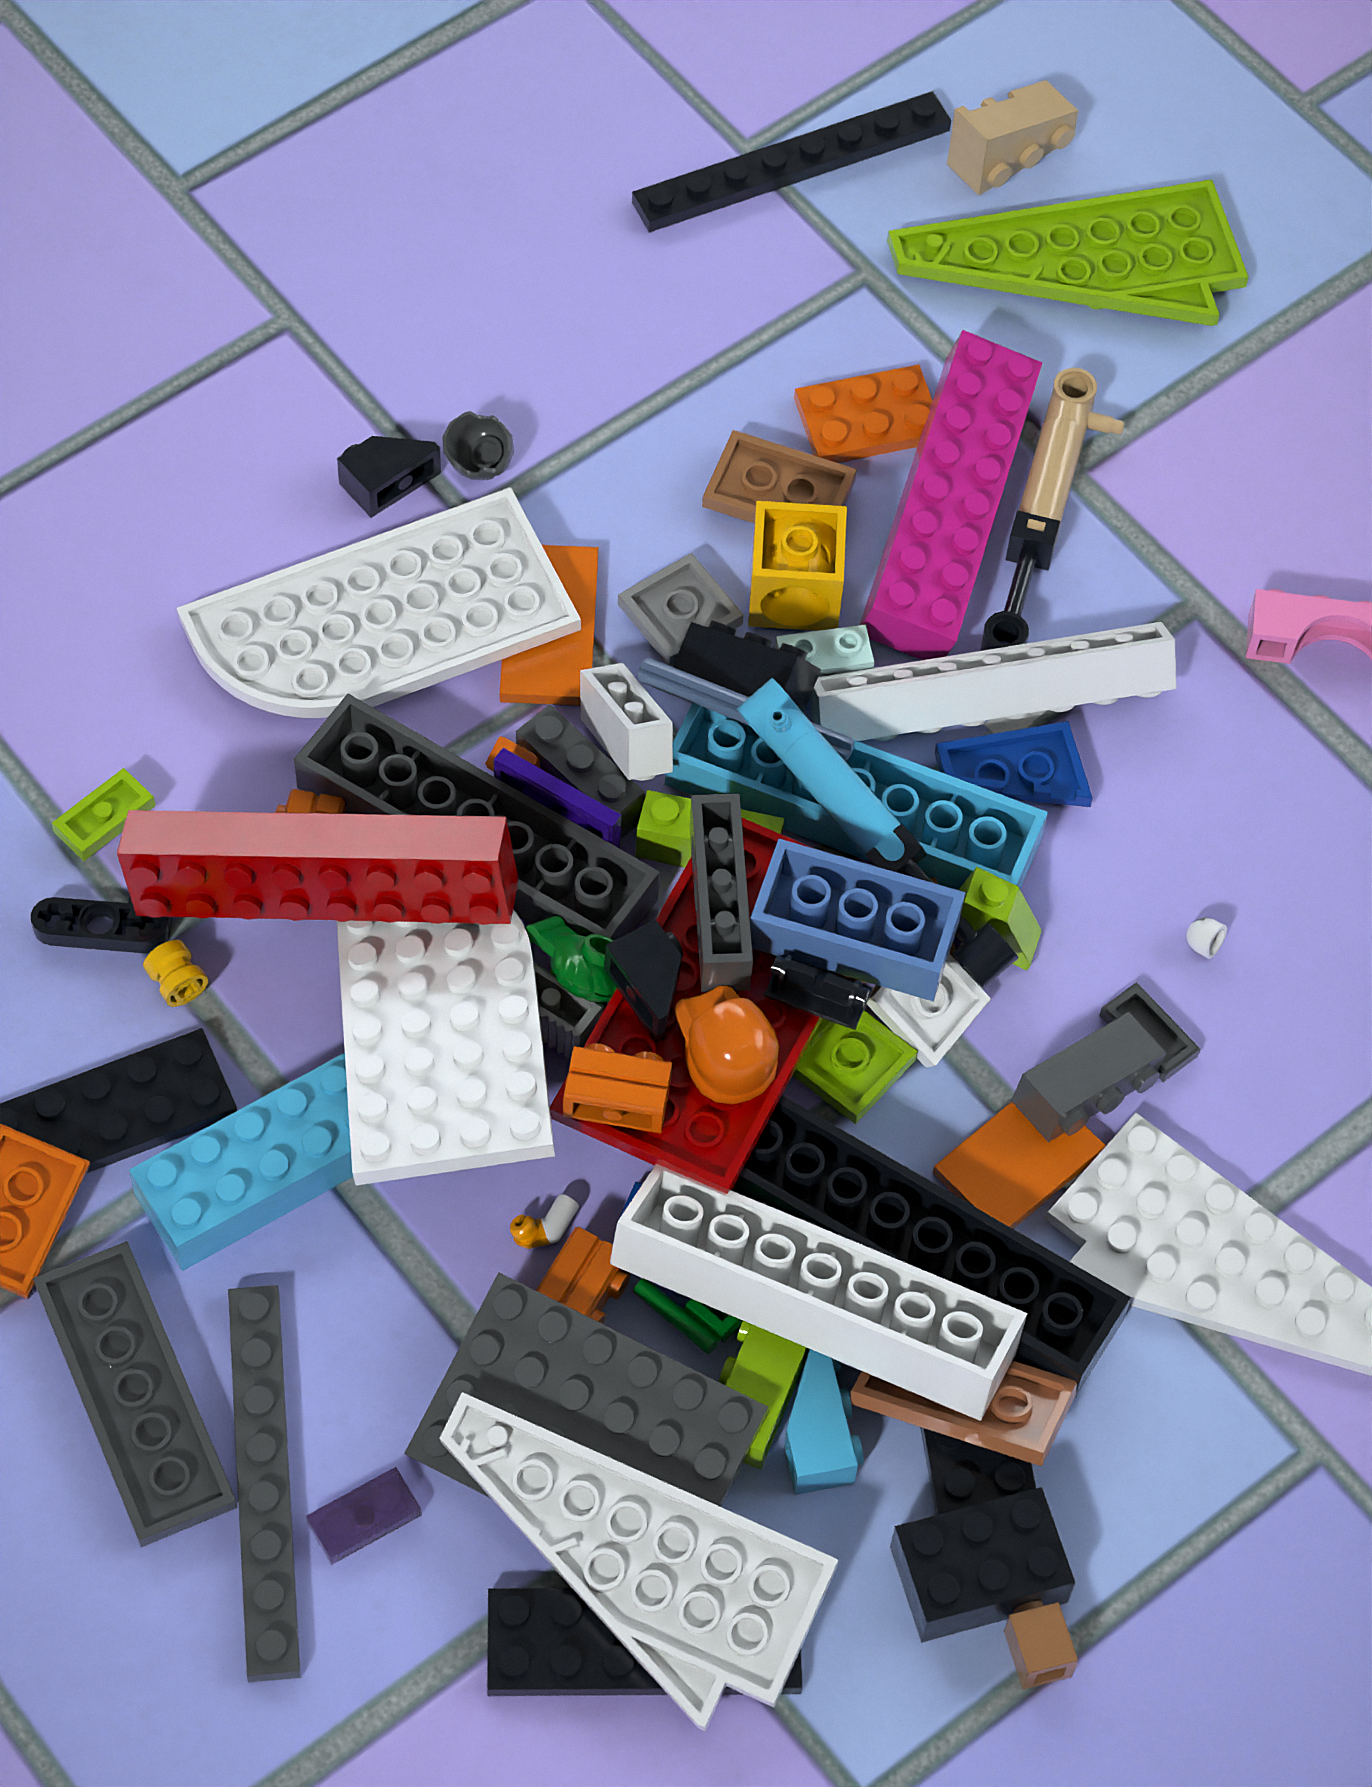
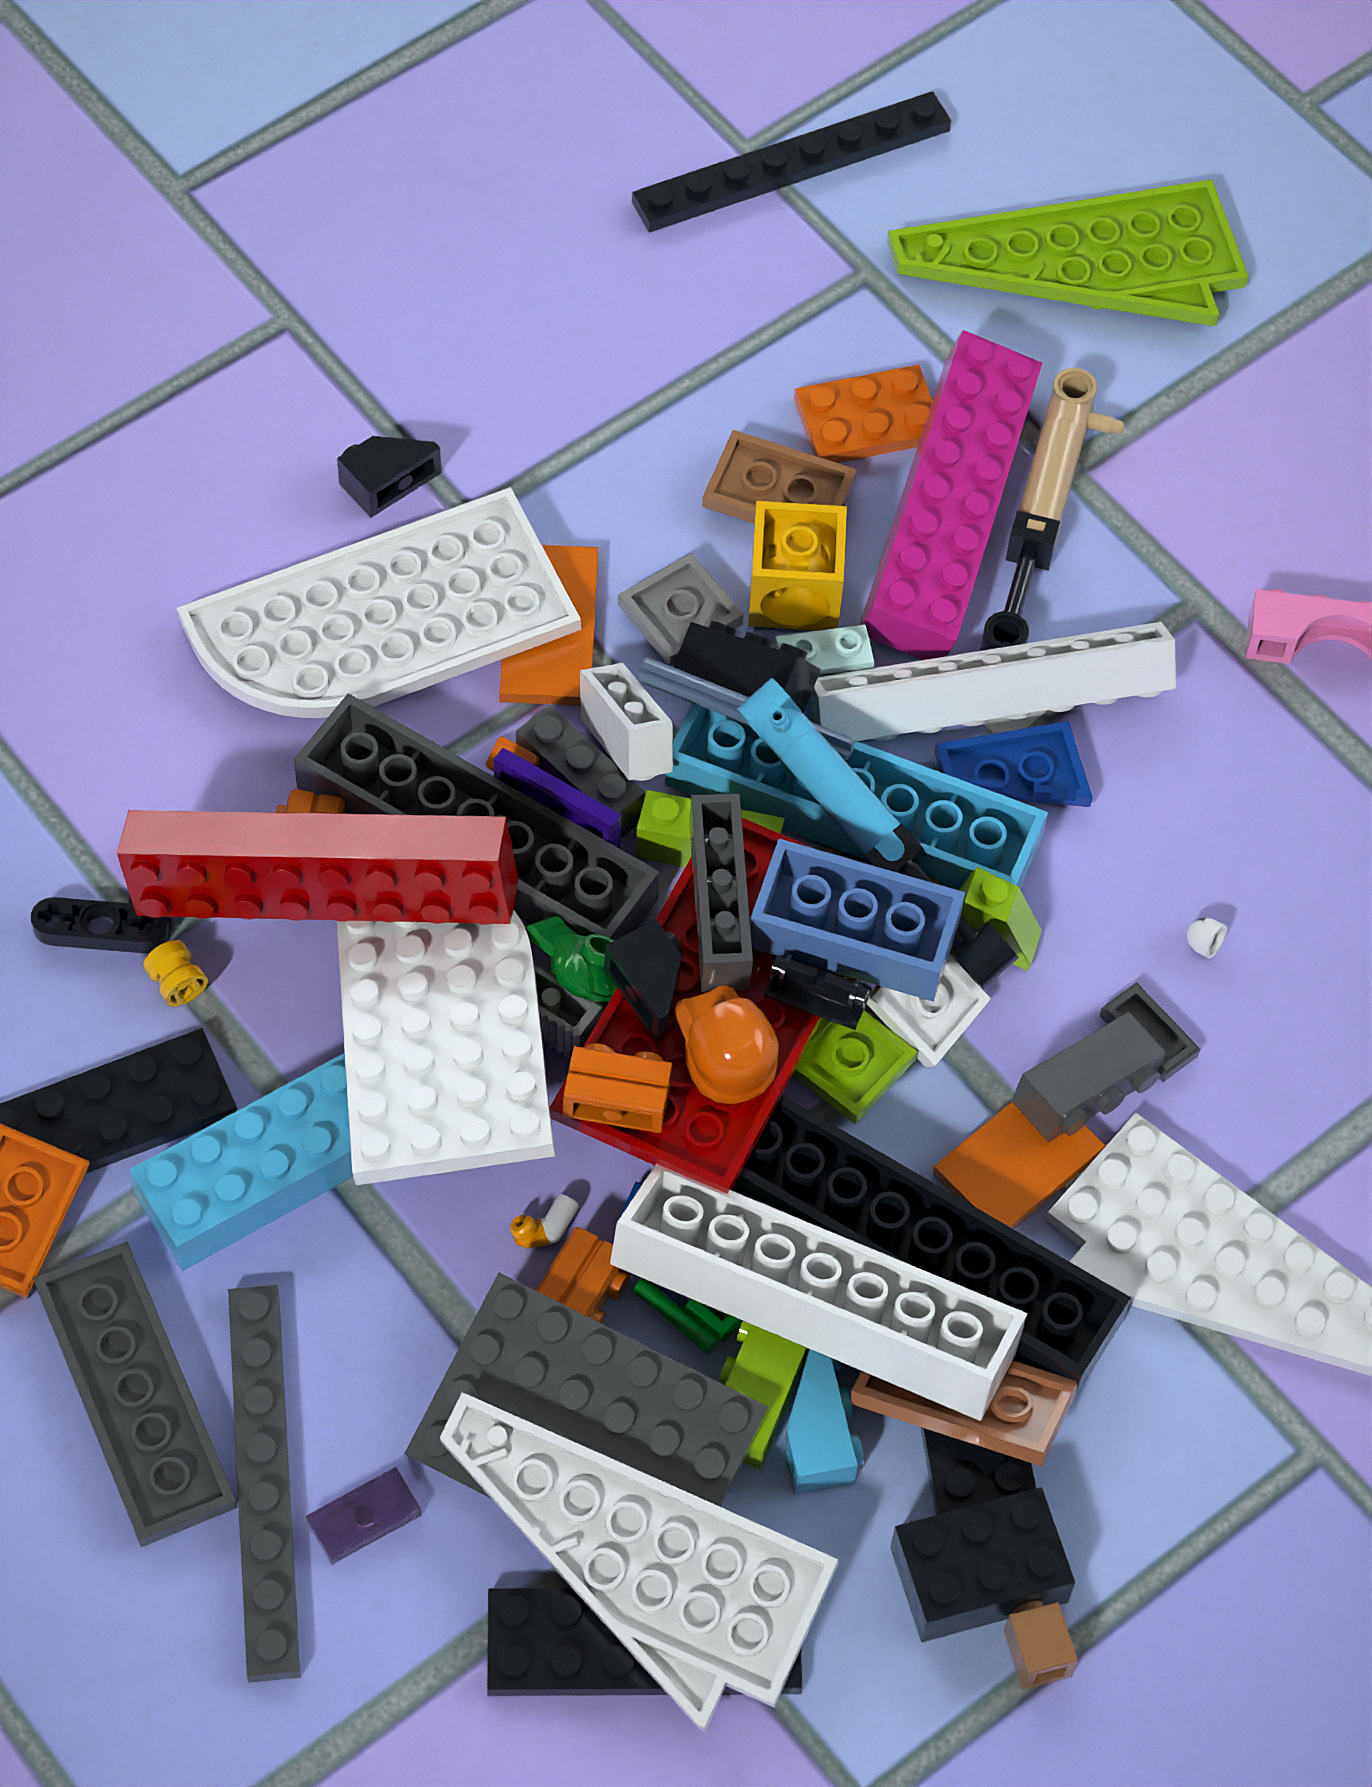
lime plate [52,768,156,861] -> none
dark grey hair [442,411,514,480] -> none
tan wedge [947,80,1078,195] -> none

